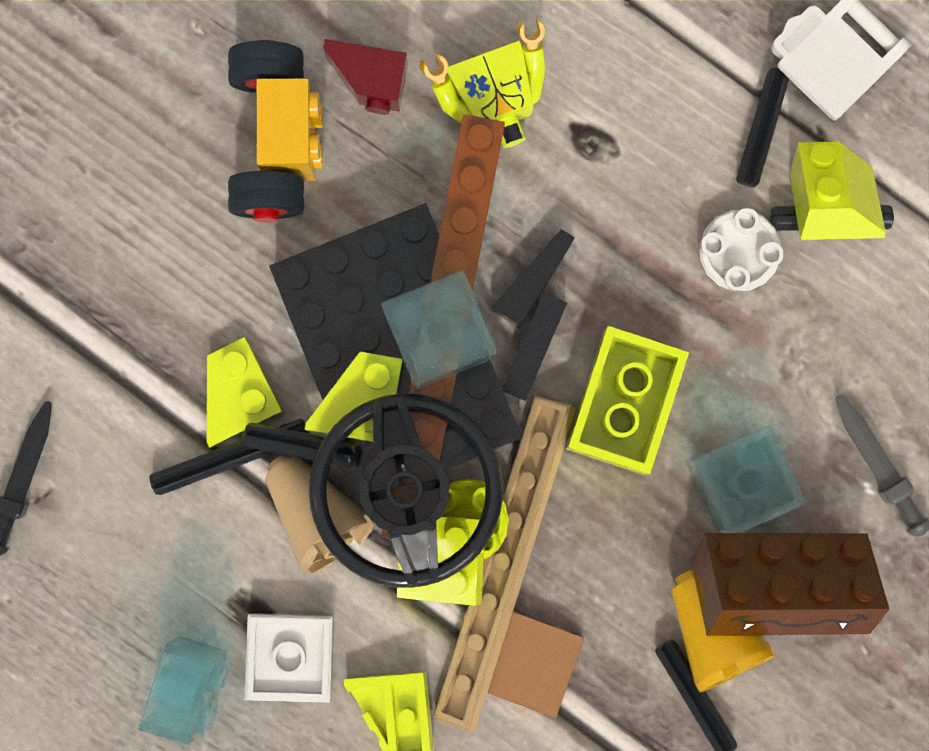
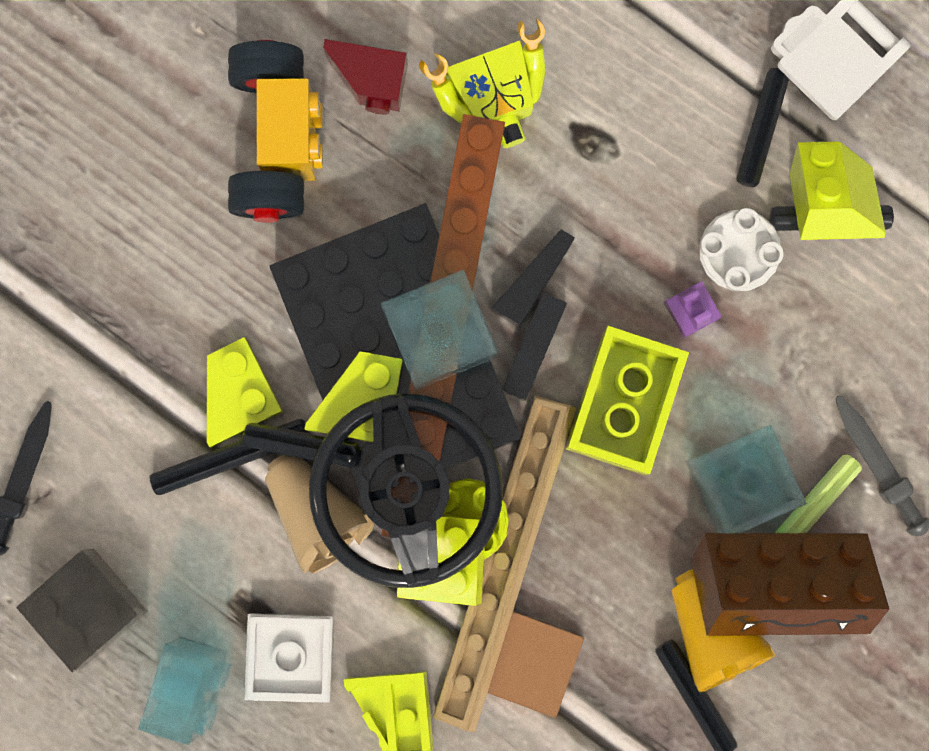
none -> clear smoke brick [16,548,148,673]
none -> medium lavender tile [664,281,722,338]
none -> yellowish green axle [775,454,862,533]

